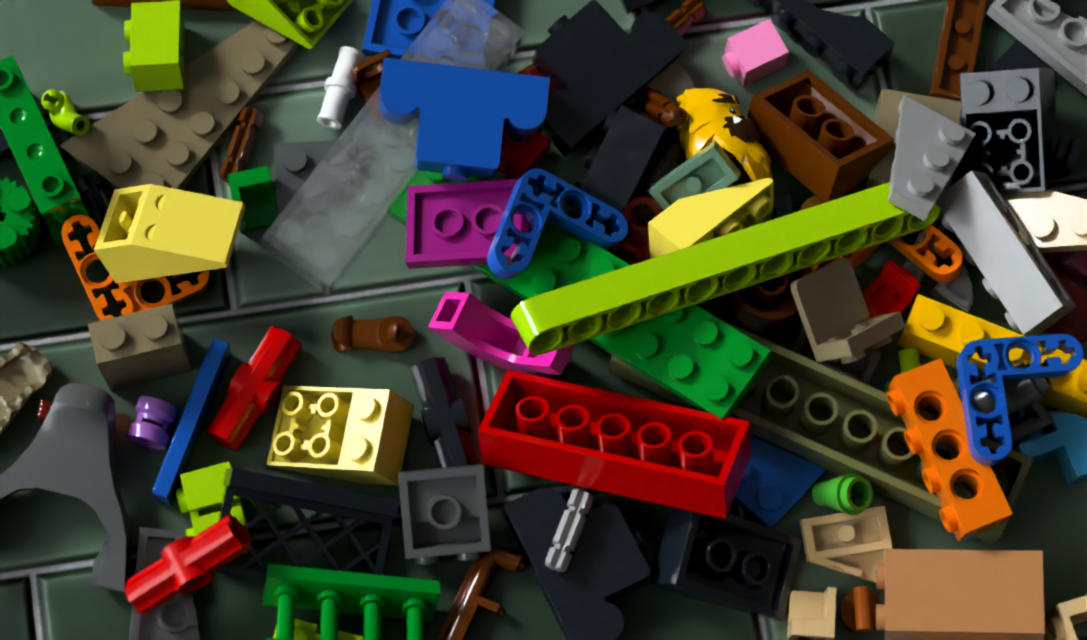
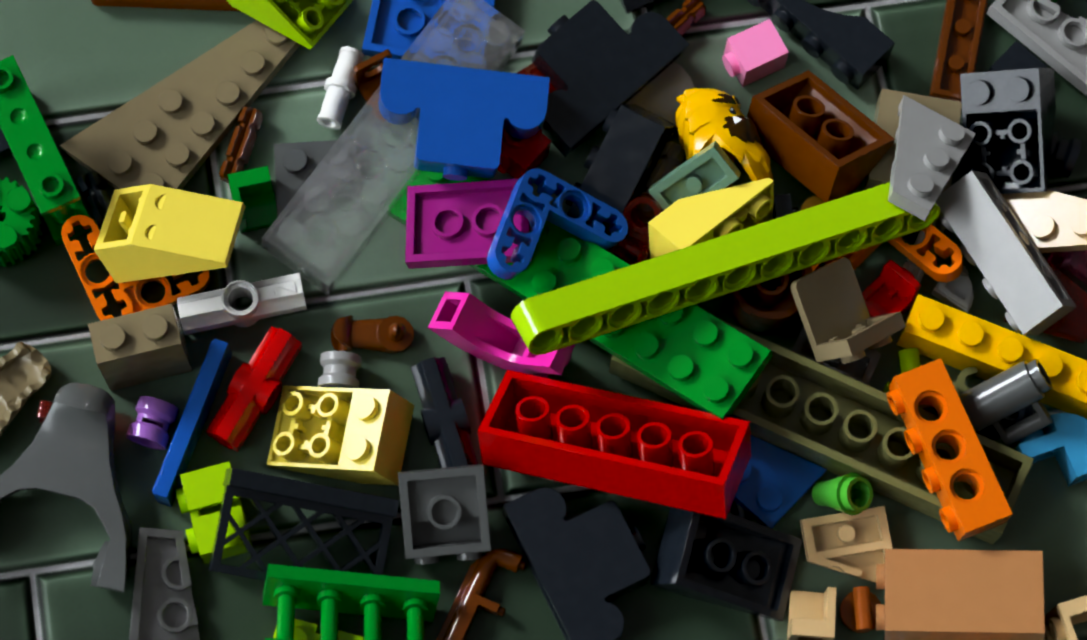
lime arm [41,89,90,136] -> none
lime piece [123,0,185,92] -> none
red piece [124,515,251,614] -> none
light grey axle [545,489,593,573] -> none
reddish brown axle [636,86,688,131] -> none
blue beam [956,334,1083,466] -> none
none -> white piece [177,273,307,335]
none -> light grey wheel [318,351,362,388]

